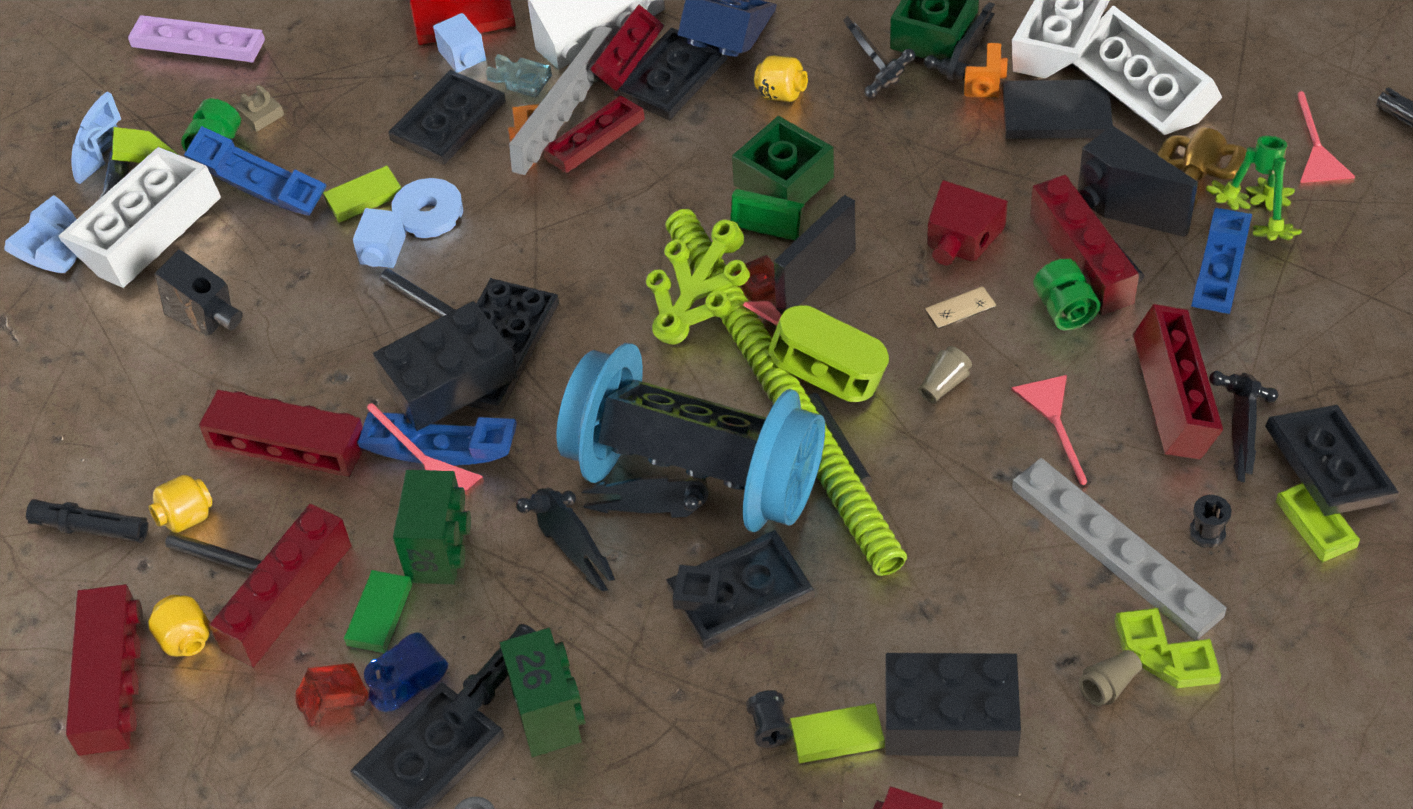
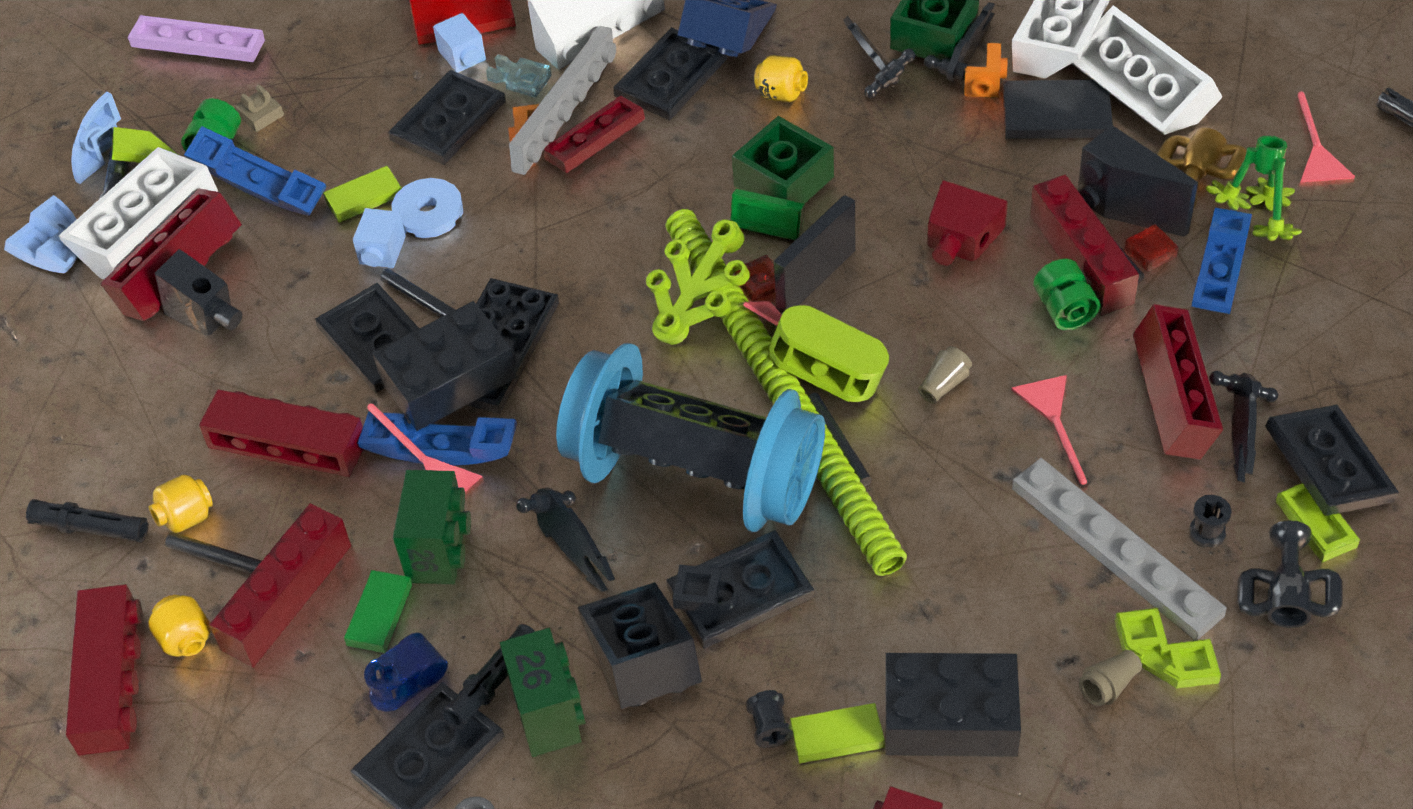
clear red bracket [295,663,369,727] -> none
black piece [581,475,710,518] -> none
dark red plate [589,4,665,91] -> none
tan sticker [925,287,996,328] -> none
none -> dark red brick [100,188,242,321]
none -> black tile [315,283,419,393]
none -> black slope [578,582,702,709]
none -> clear red plate [1124,224,1179,272]
none -> black piece [1237,520,1343,628]

